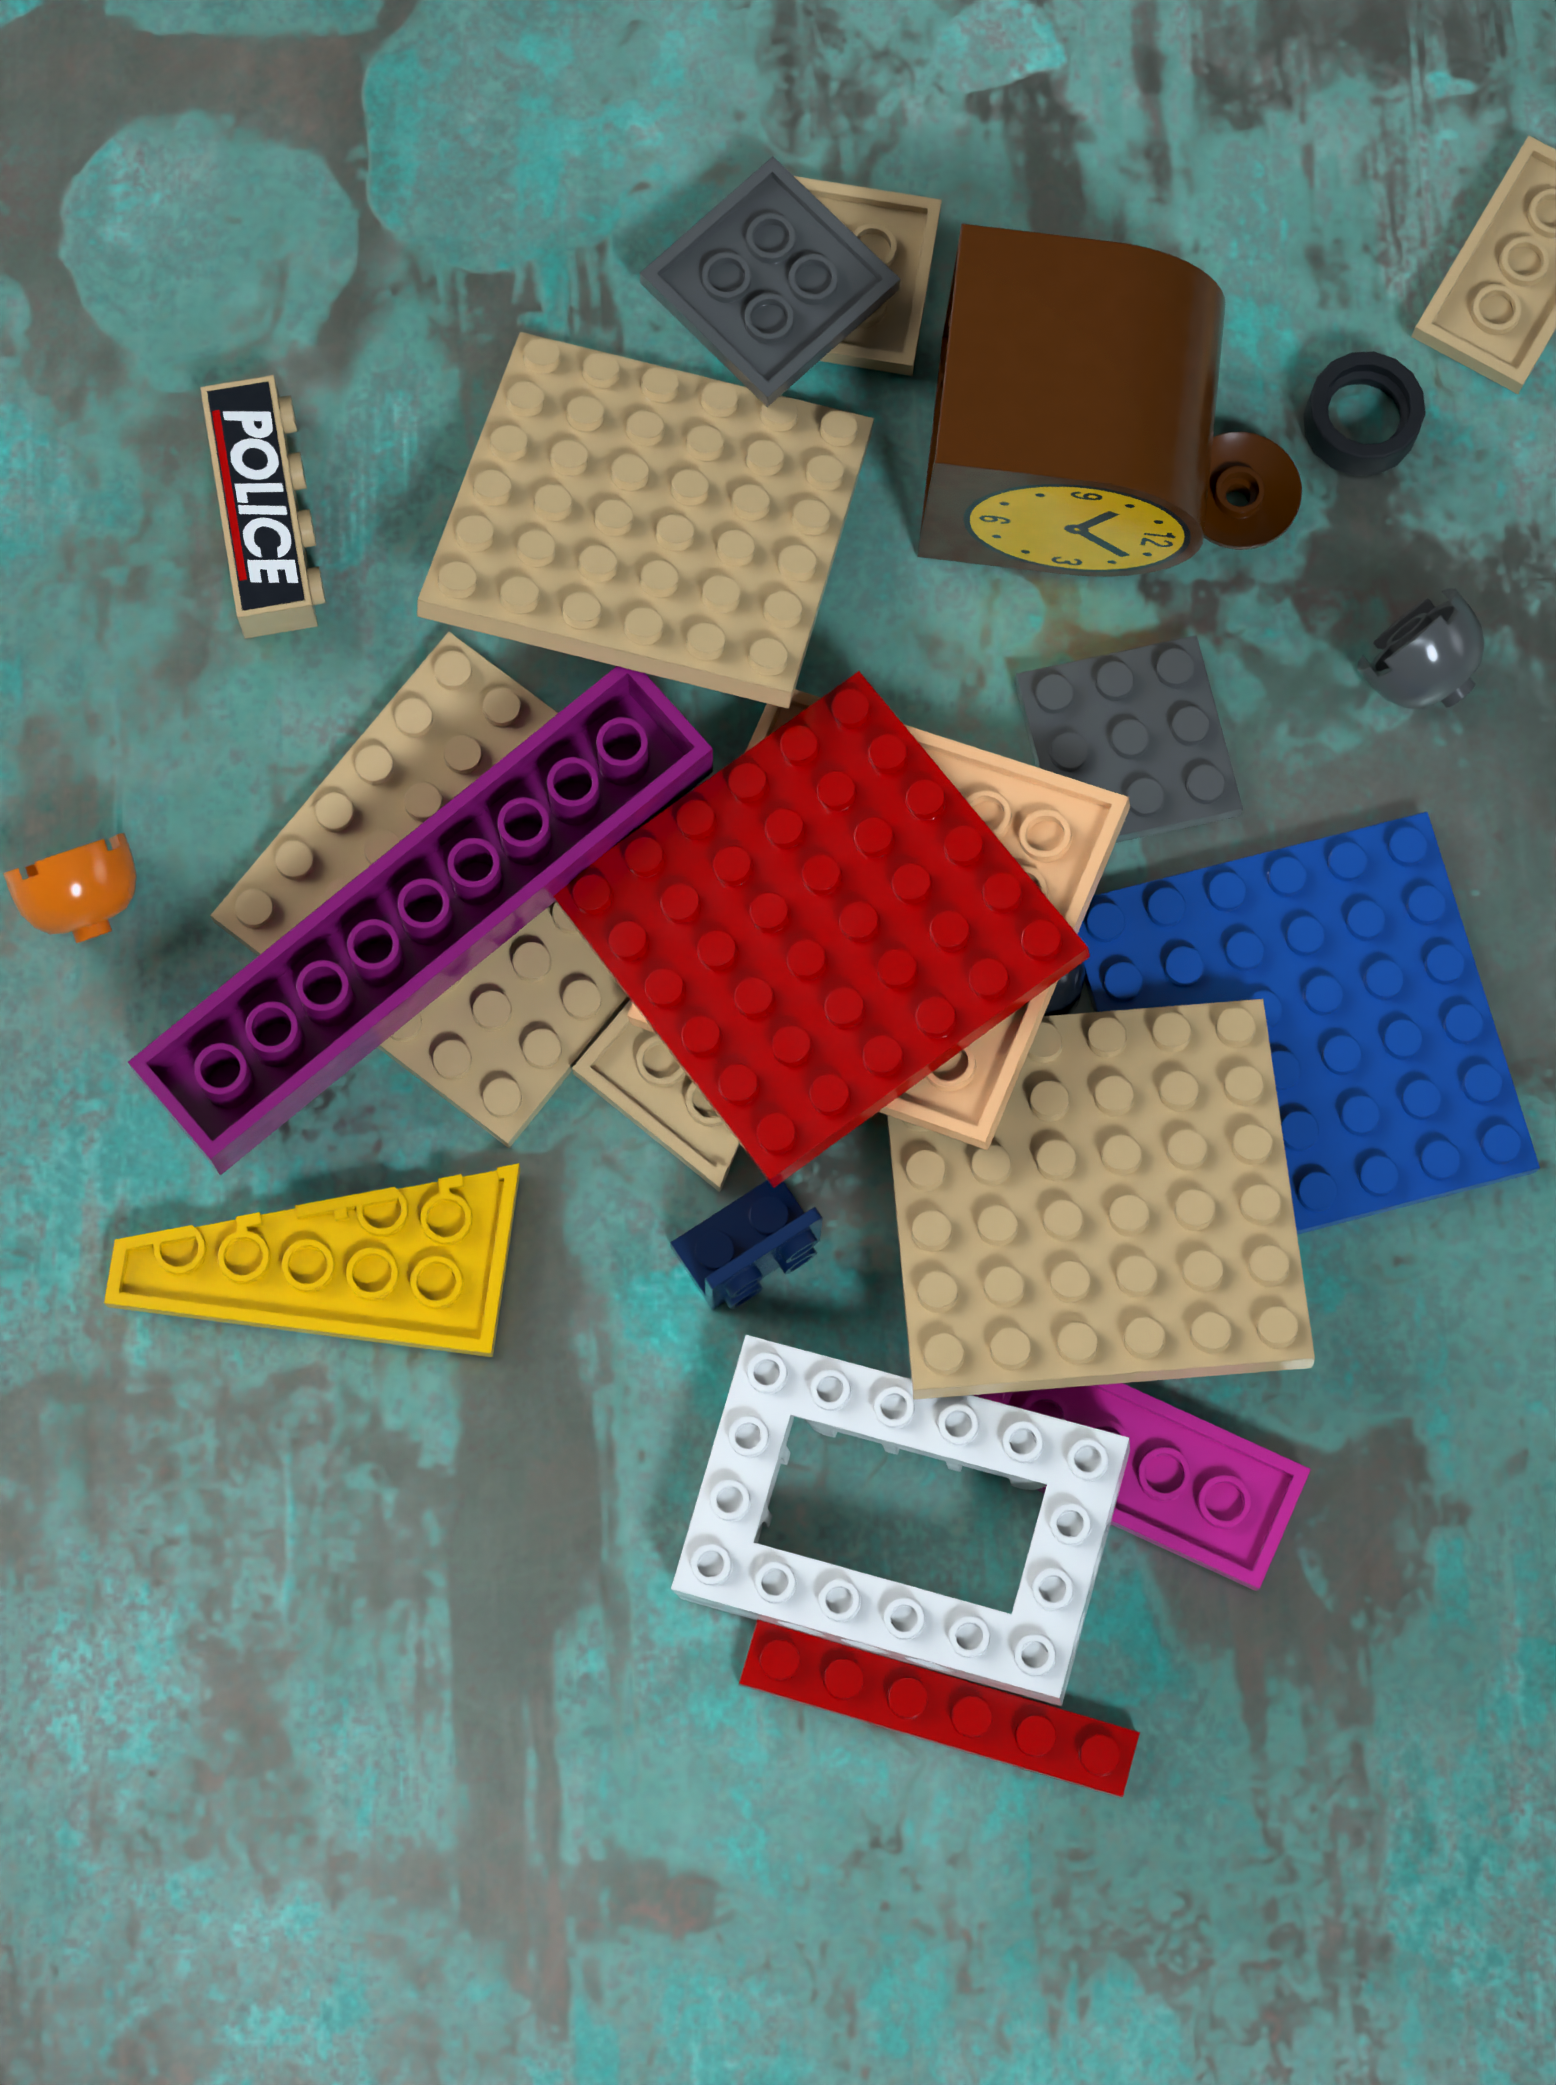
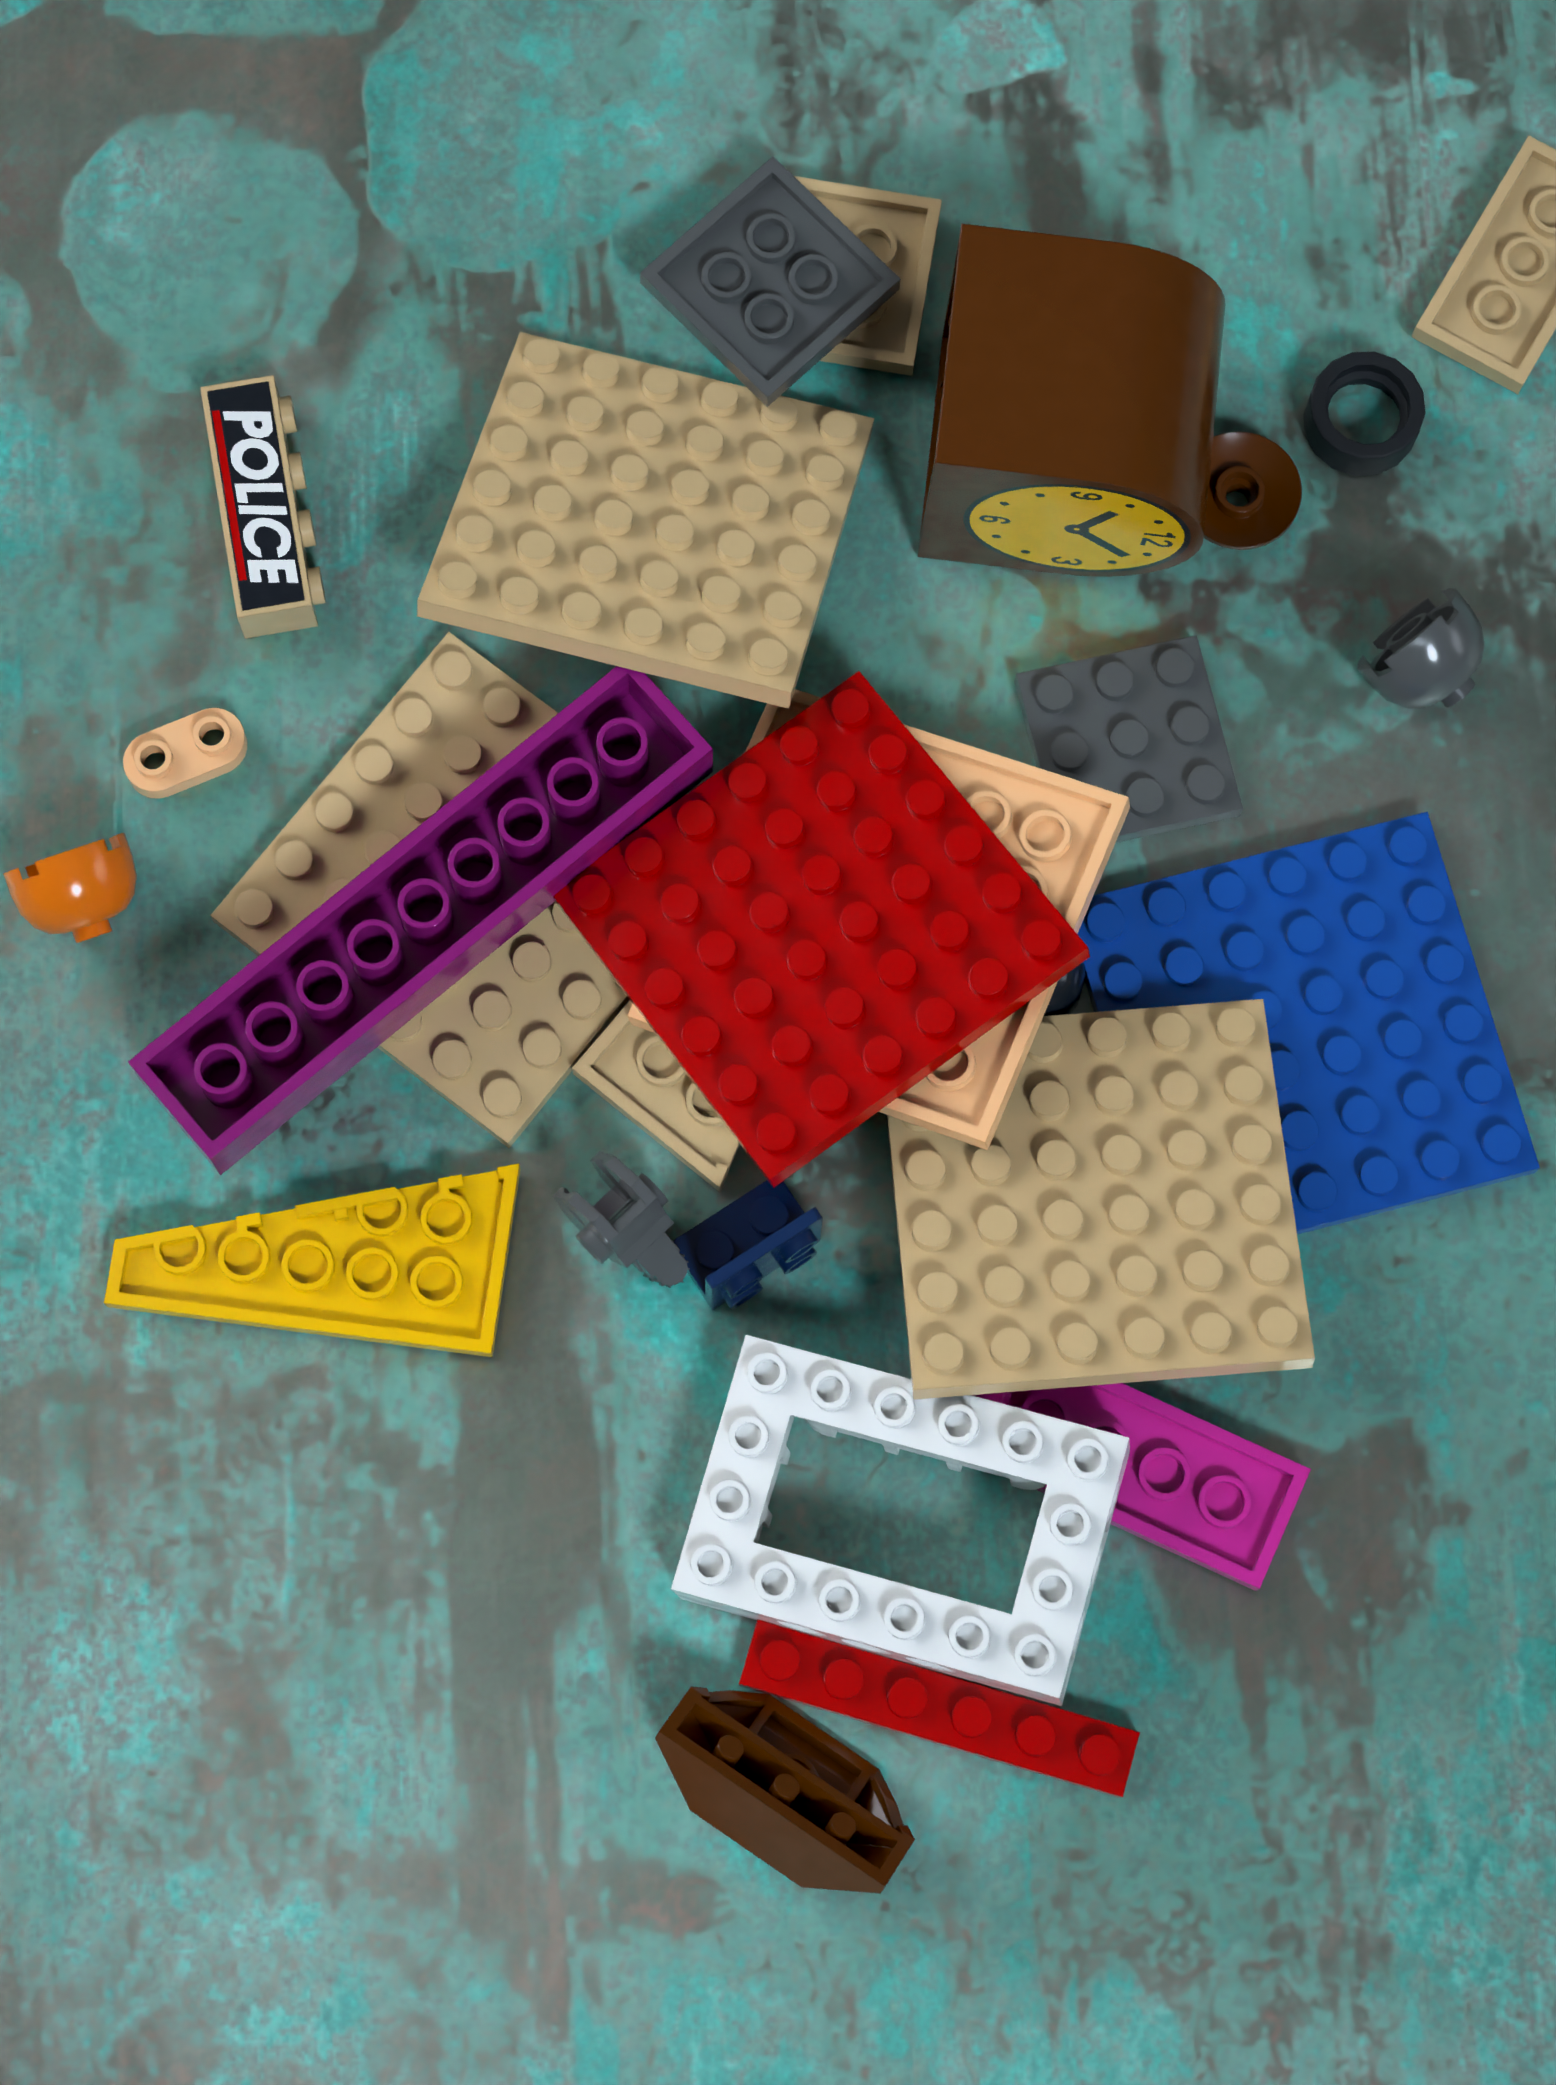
none -> light nougat plate [123,708,248,799]
none -> dark grey hinge [553,1151,690,1288]
none -> reddish brown wedge [655,1686,915,1893]

